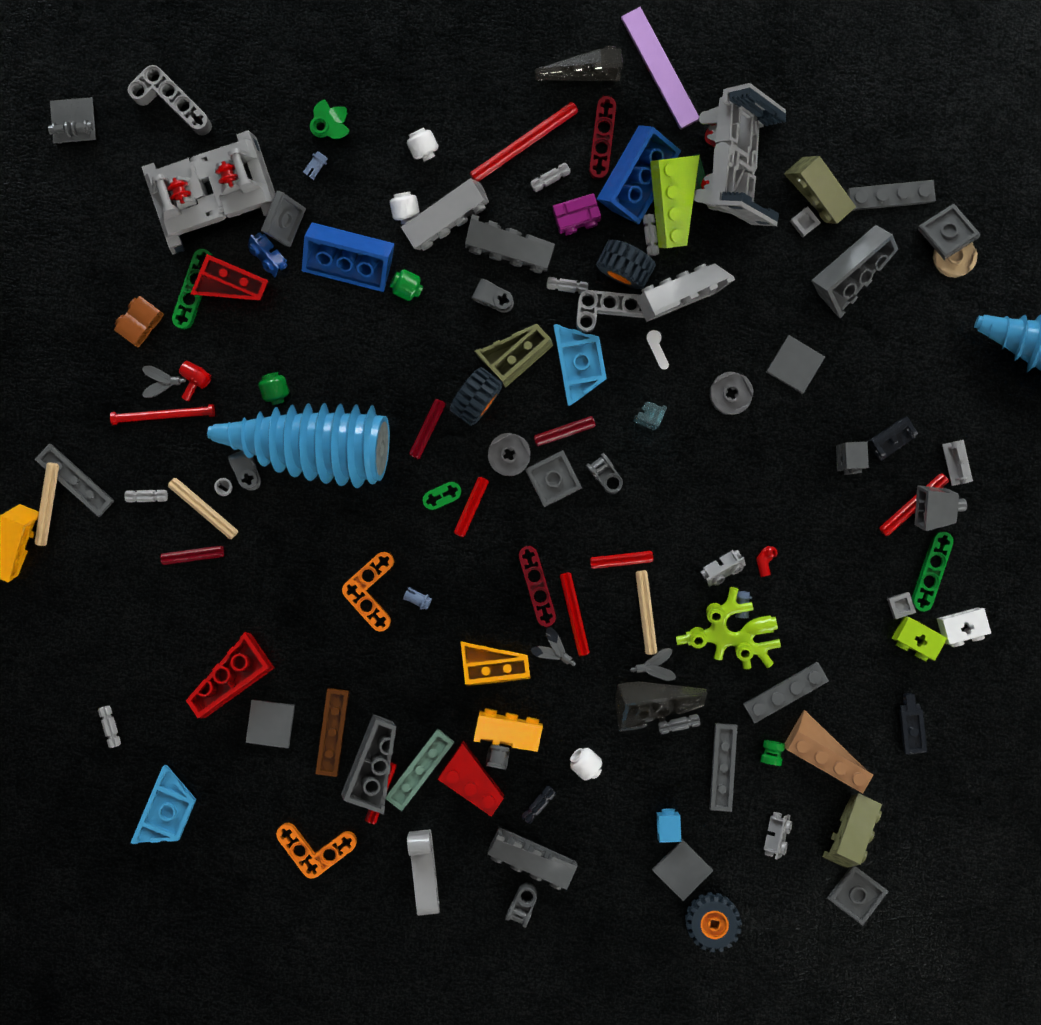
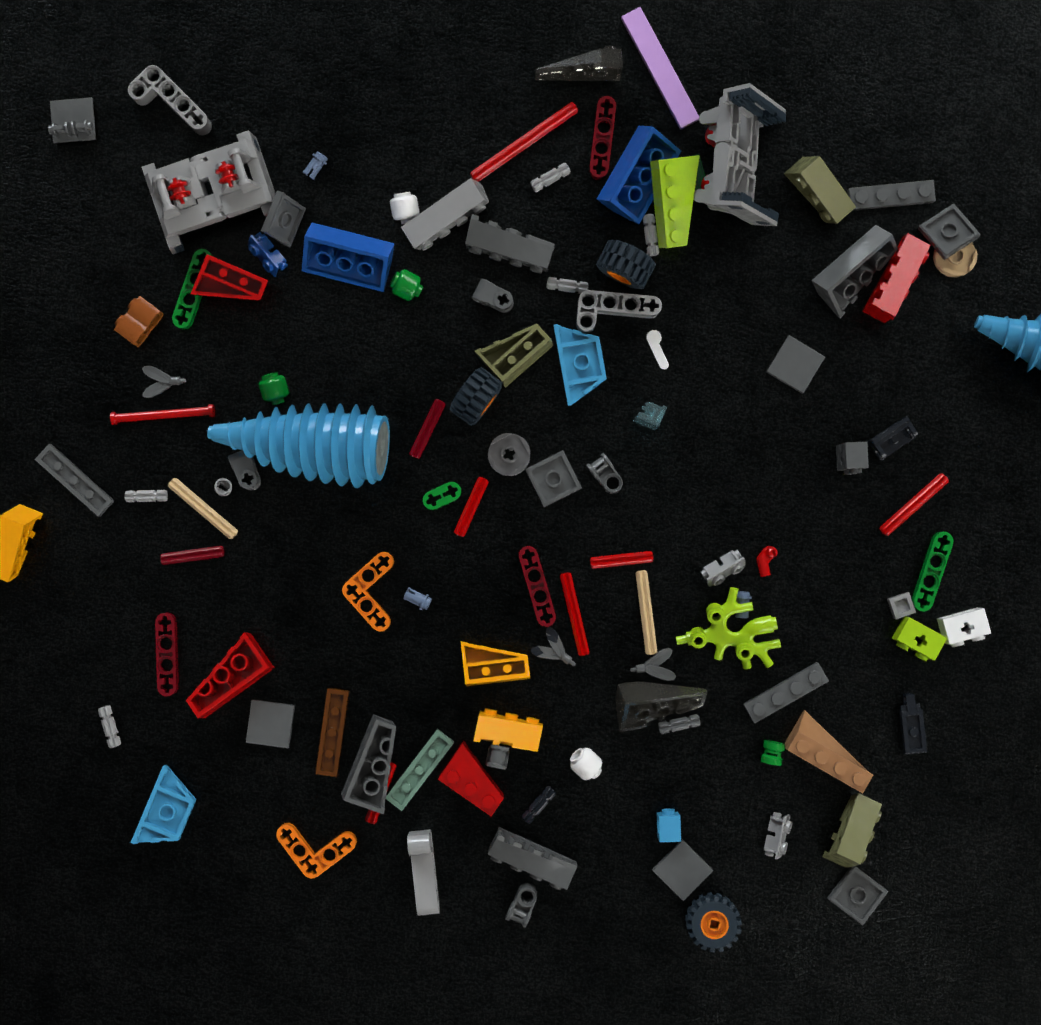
tan axle [34,462,59,546] -> none
red piece [179,361,211,401] -> none
green plate [310,99,349,139] -> none
white head [407,128,438,161] -> none
dark red axle [534,416,595,446] -> none
magenta brick [552,193,601,235] -> none
light grey wedge [636,263,735,322] -> none
dark grey plate [709,723,737,812] -> none
flat silver plate [710,372,753,415] -> none
light grey tile [790,206,821,237] -> none
dark grey torso [914,486,967,531] -> none
light grey hinge [942,440,973,486] -> none
none -> dark red beam [155,612,179,696]
none -> wedge [862,233,930,323]

